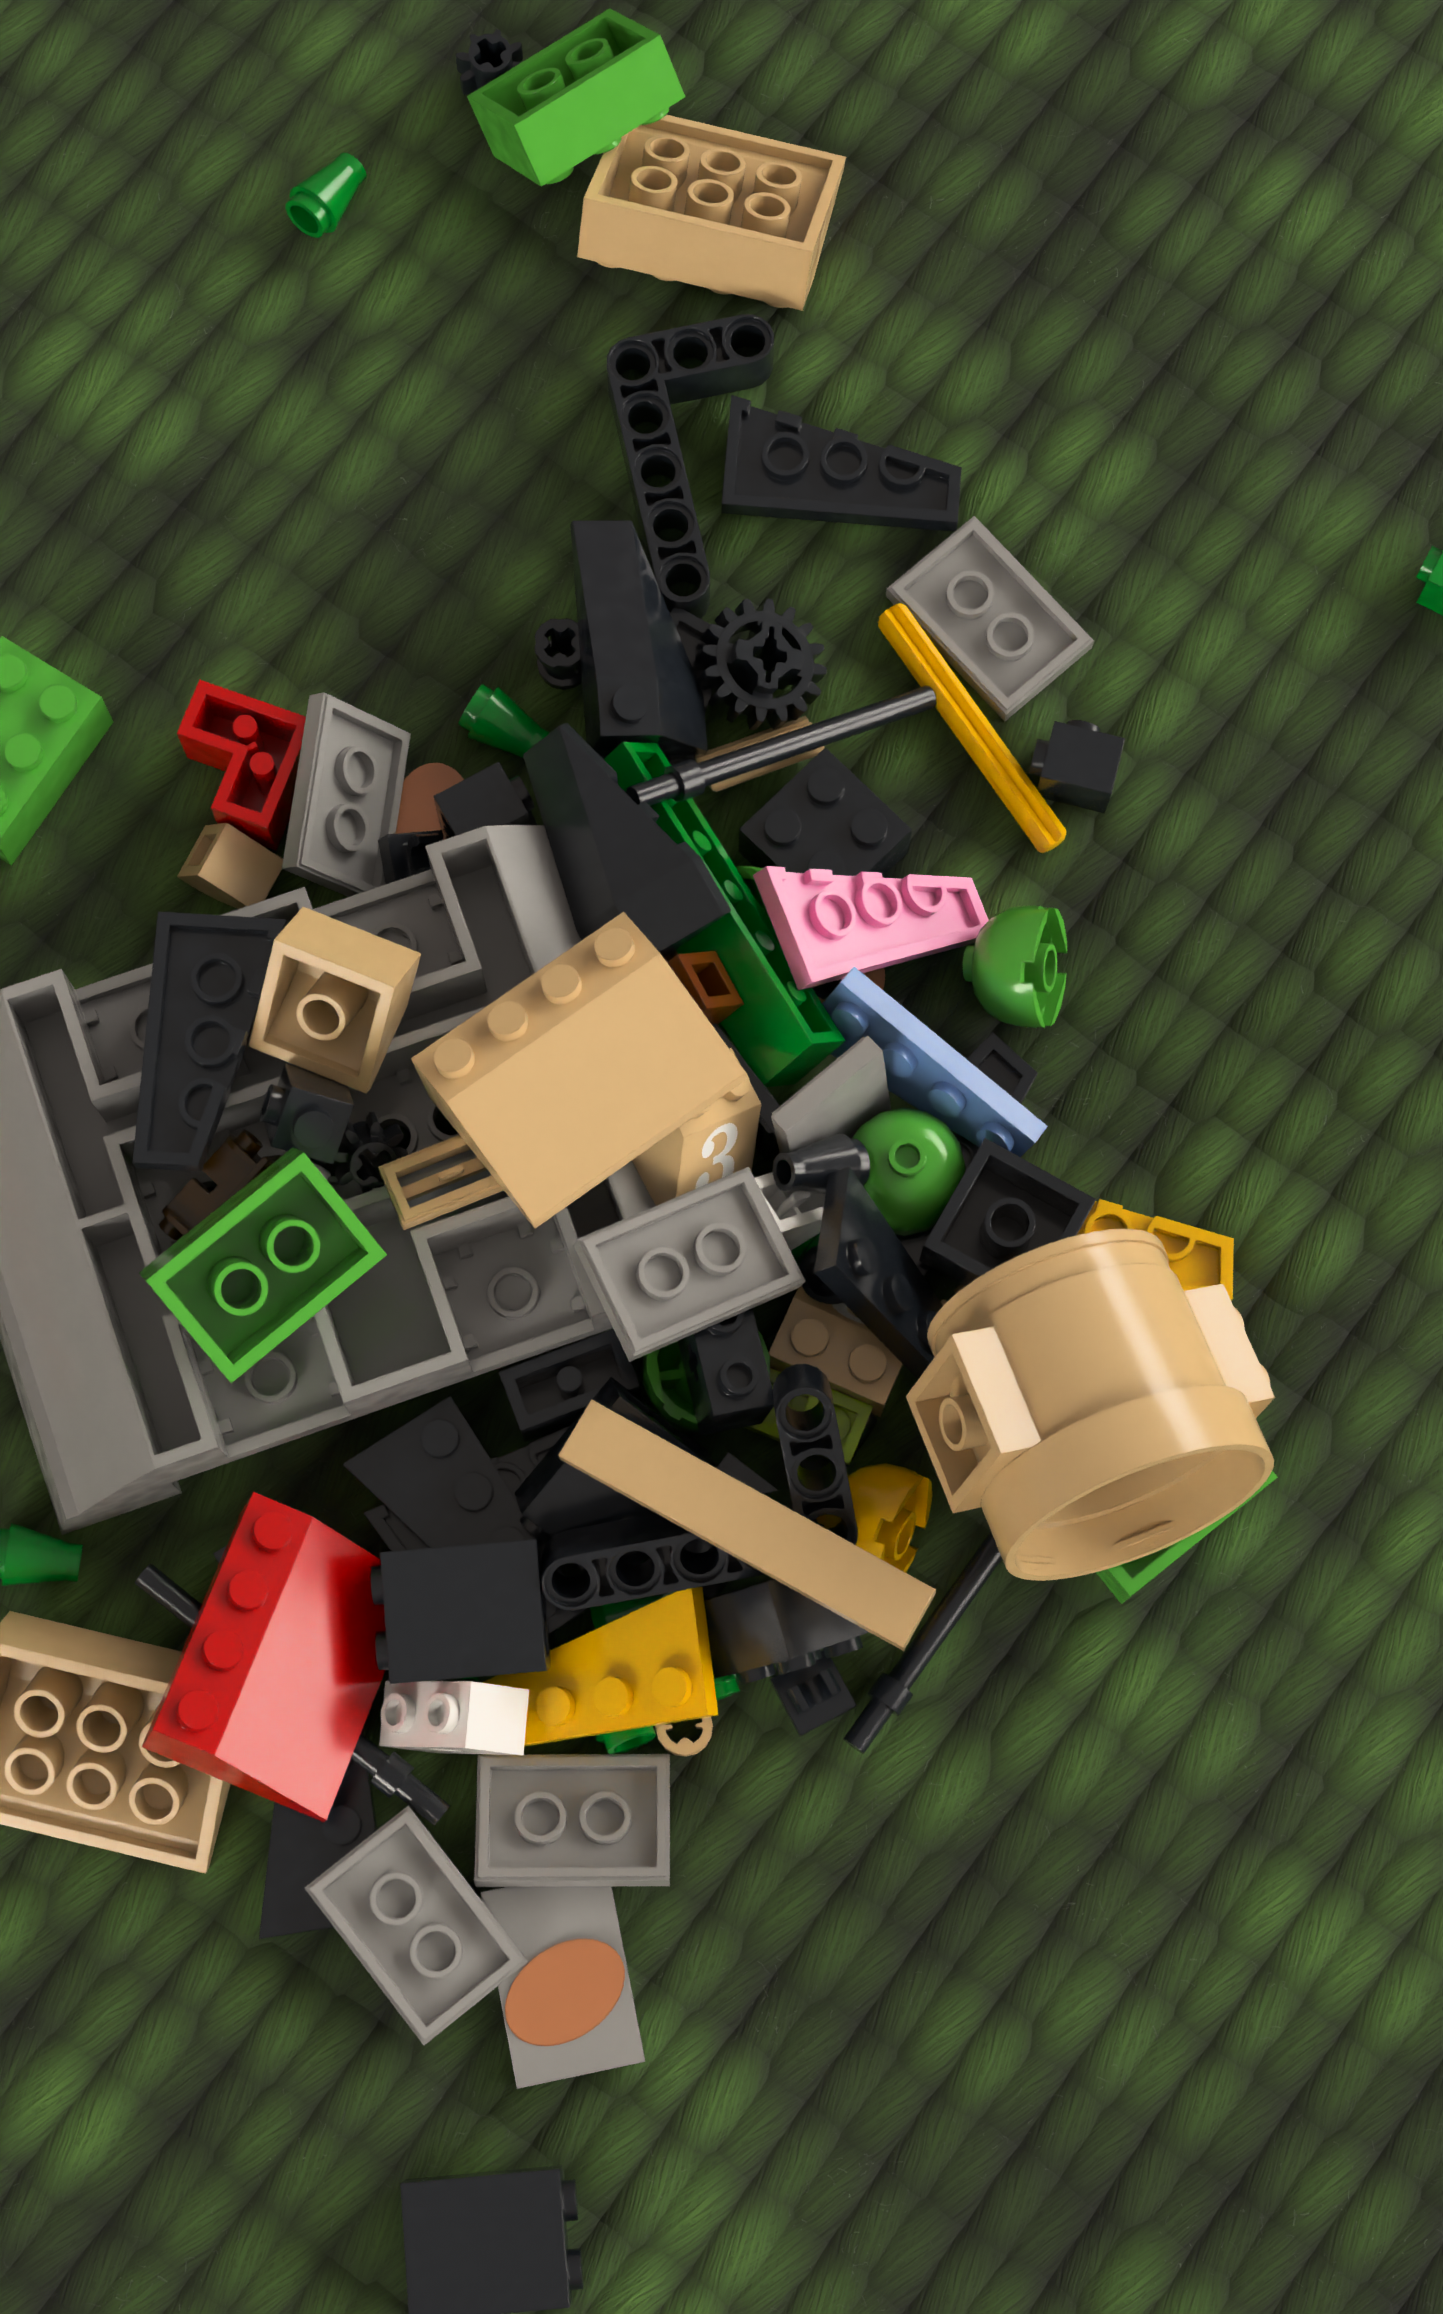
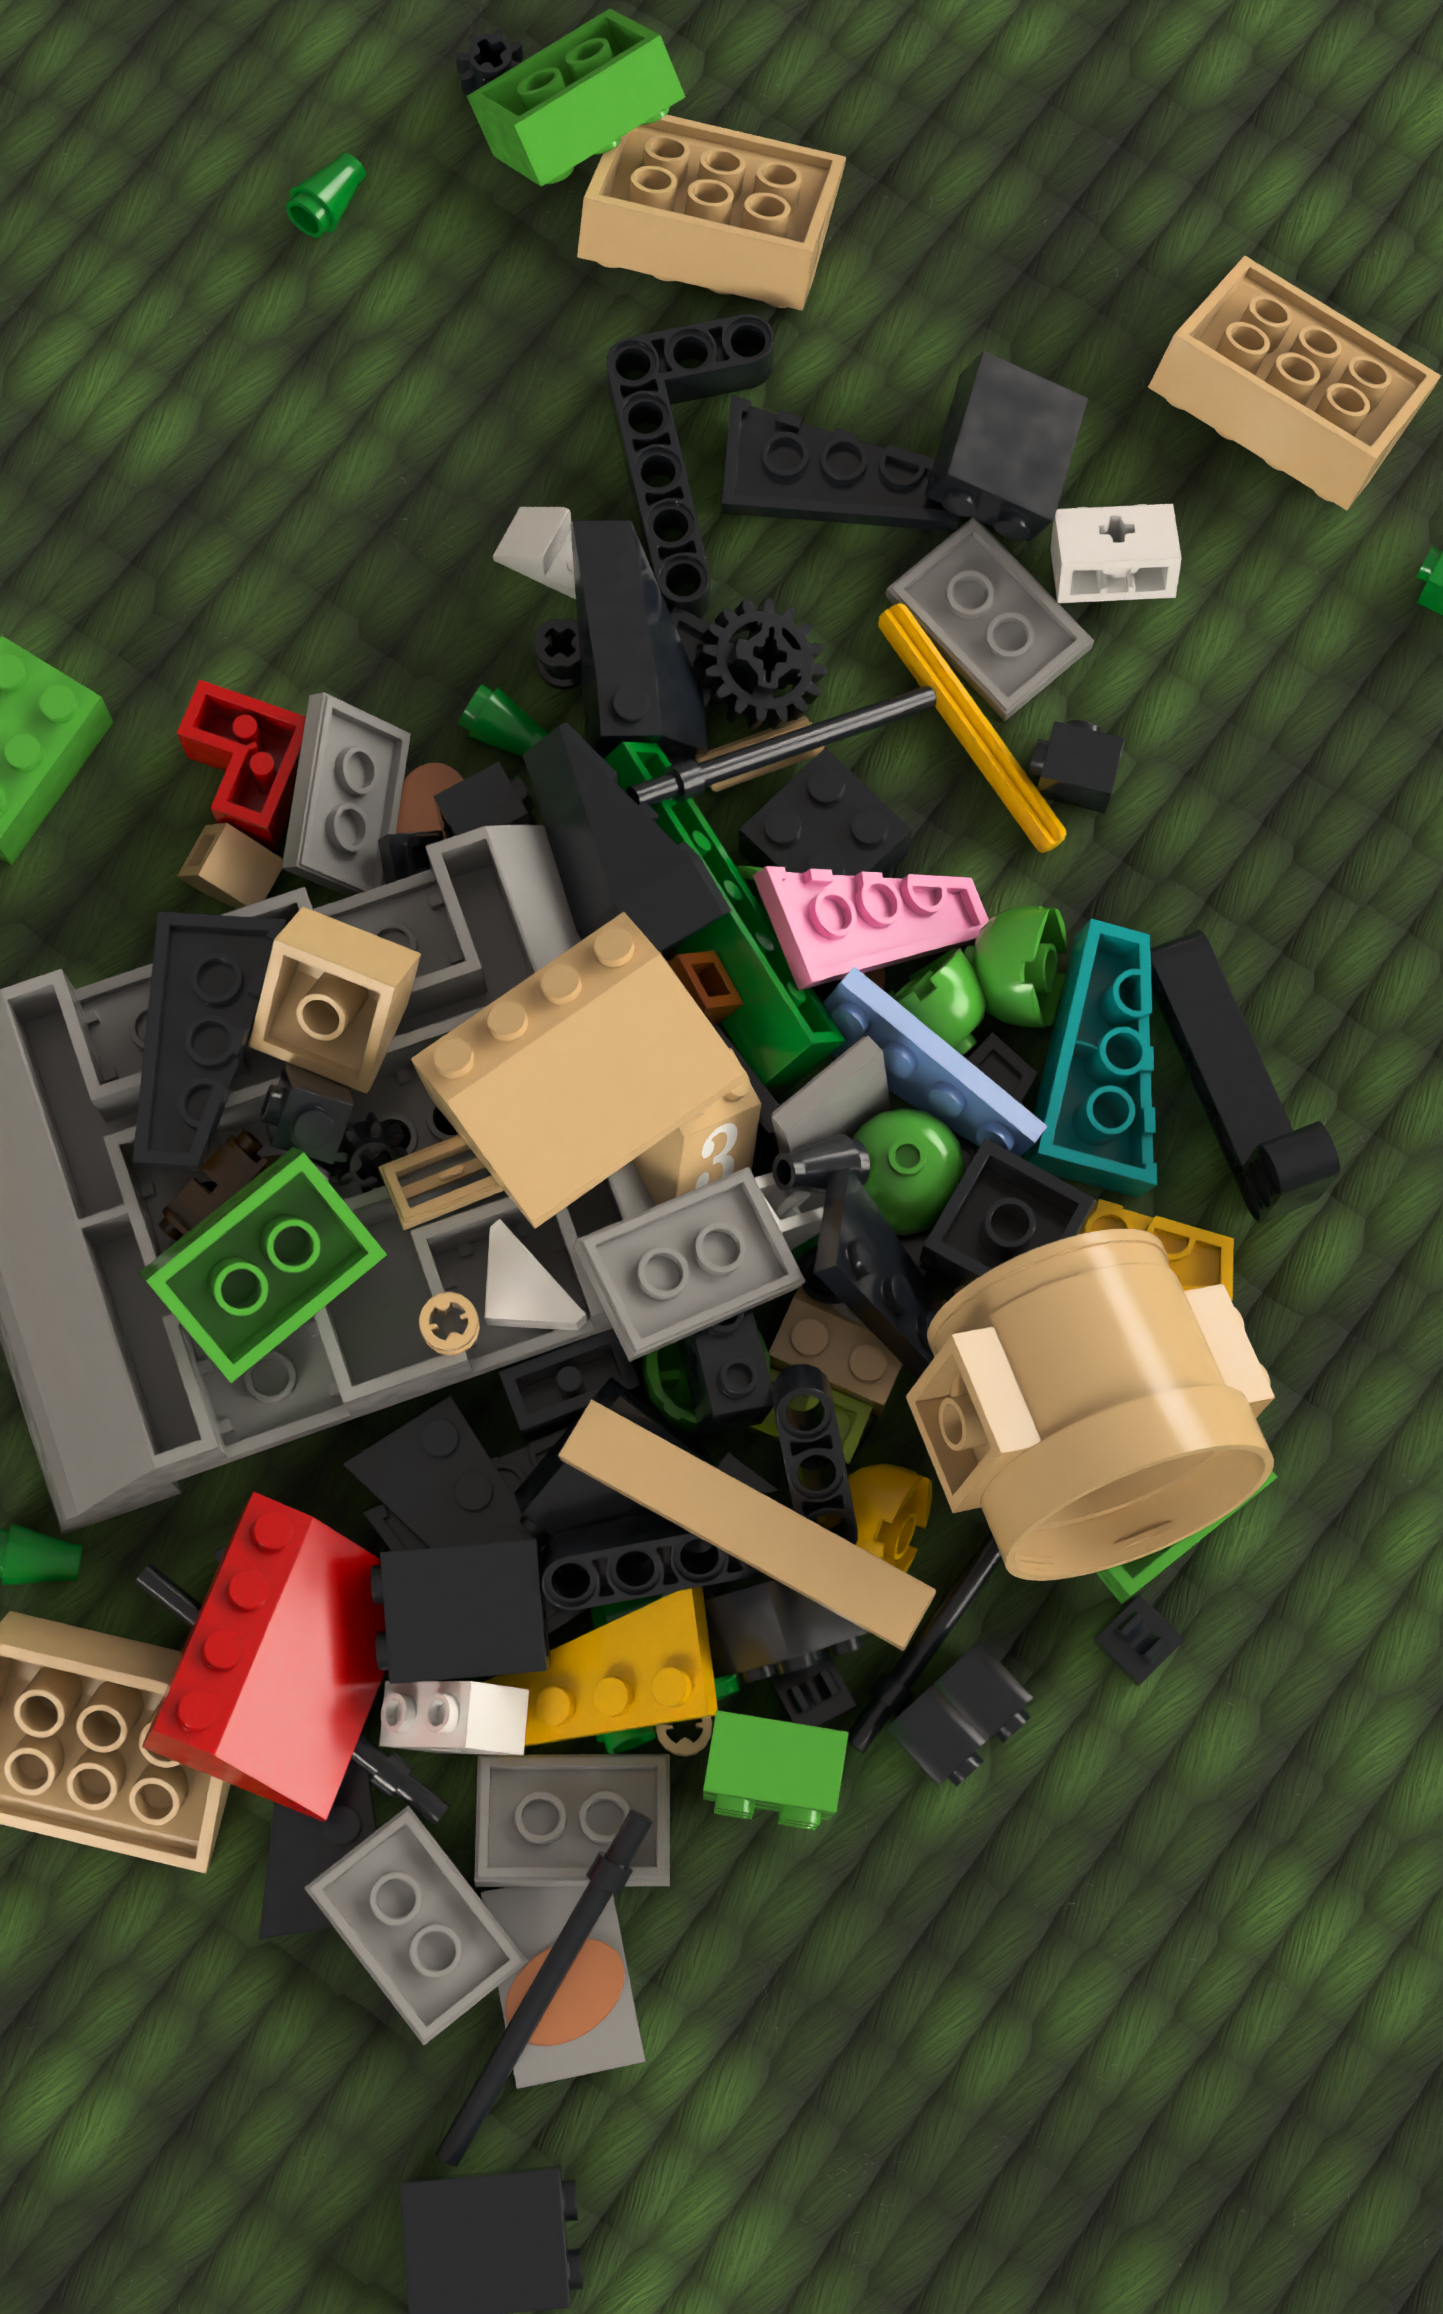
none -> tan bush [419,1292,480,1356]
none -> black bar [435,1809,653,2167]
none -> white slope [484,1219,587,1330]
none -> white slope [493,507,576,599]
none -> bright green brick [703,1710,849,1830]
none -> black brick [885,1641,1033,1787]
none -> bright green cylinder [888,948,986,1055]
none -> black brick [924,350,1088,542]
none -> teal wedge [1023,919,1157,1198]
none -> white brick [1050,504,1182,603]
none -> black tile [1093,1594,1185,1686]
none -> tan slope [1148,256,1441,511]
none -> black beam [1150,930,1341,1223]

